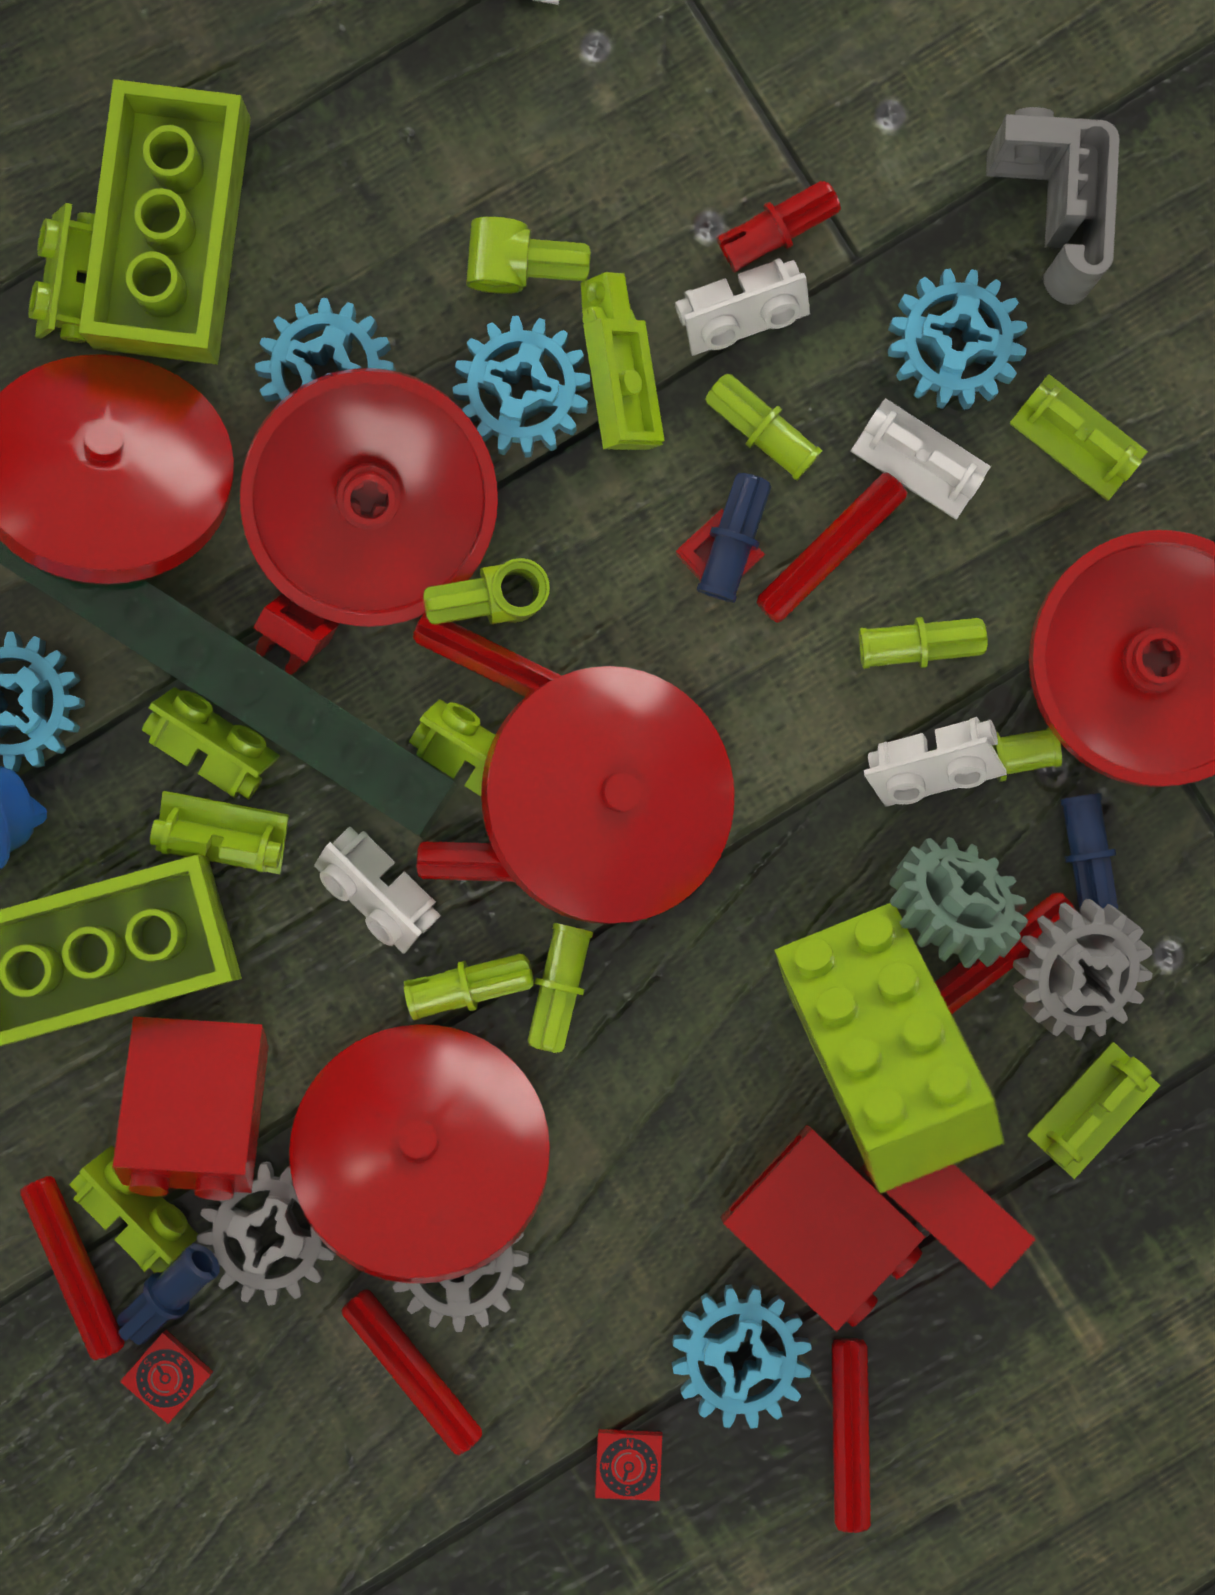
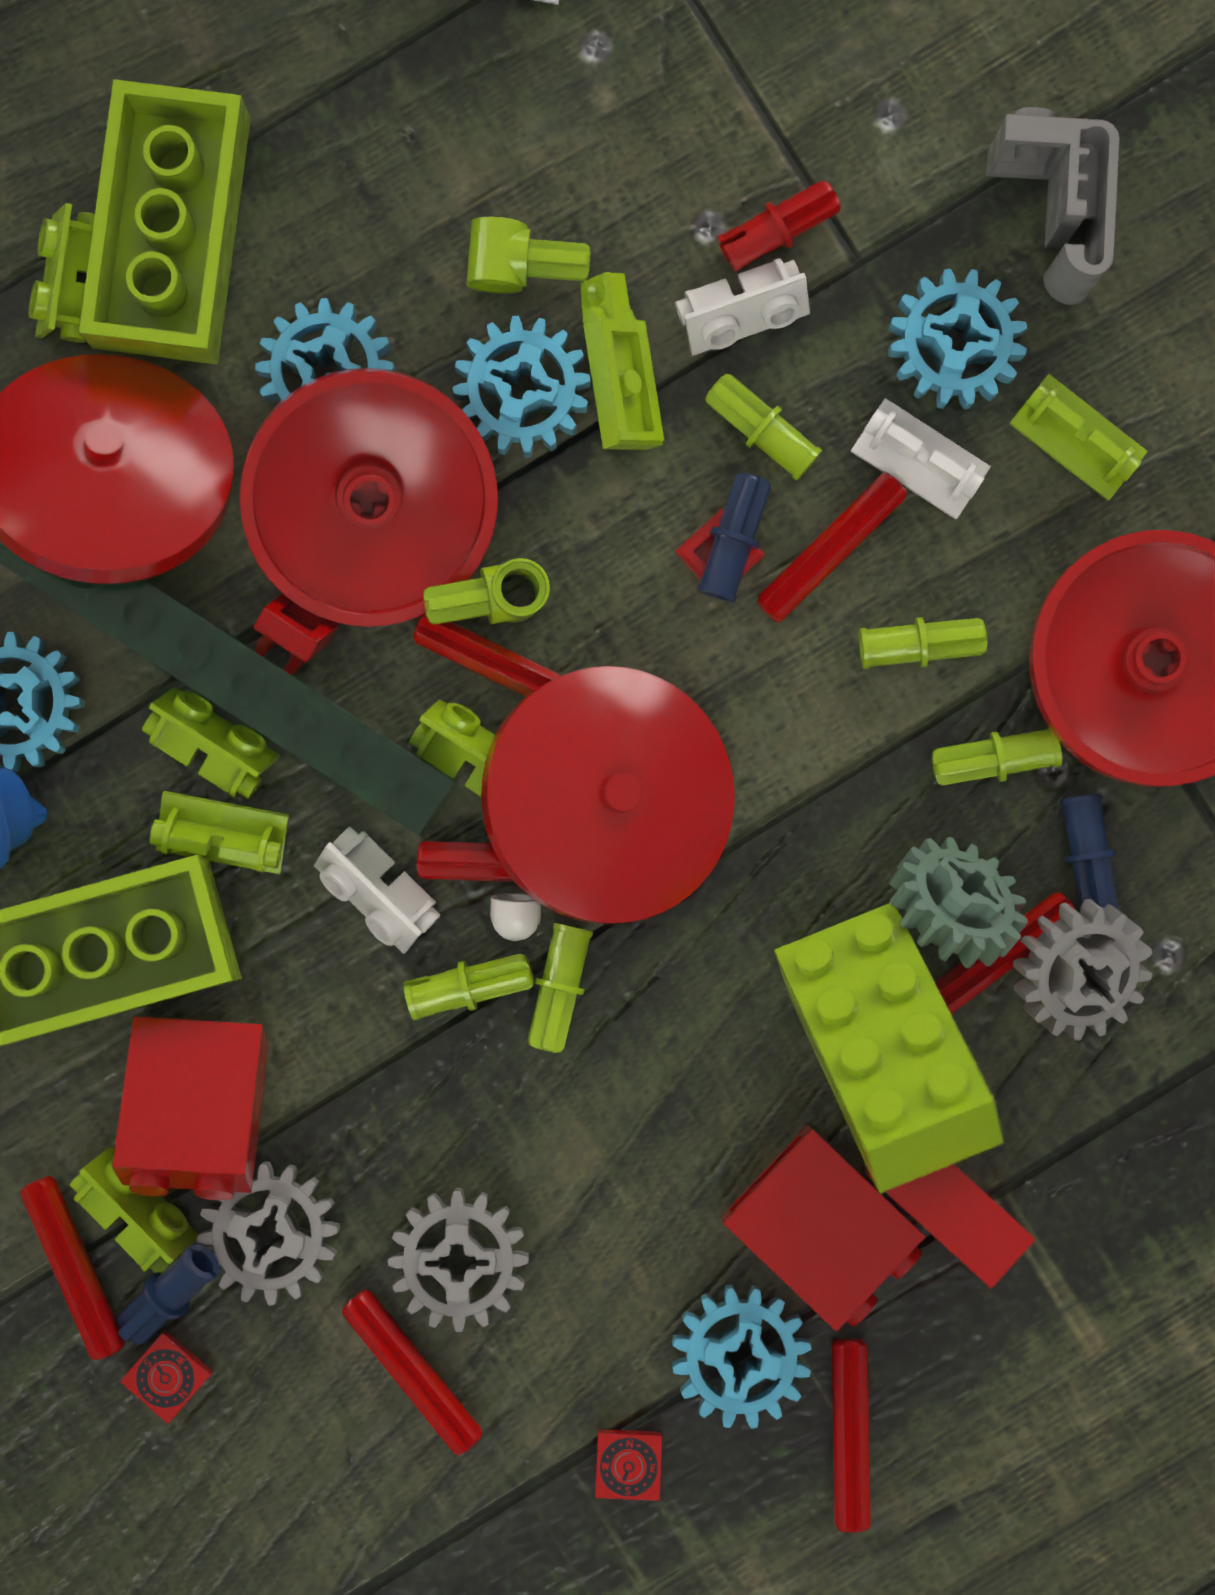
red dish [289,1024,550,1284] -> none
white hinge [864,717,1007,807] -> none
lime hinge [1027,1042,1161,1179] -> none
none -> white hinge [490,893,542,941]

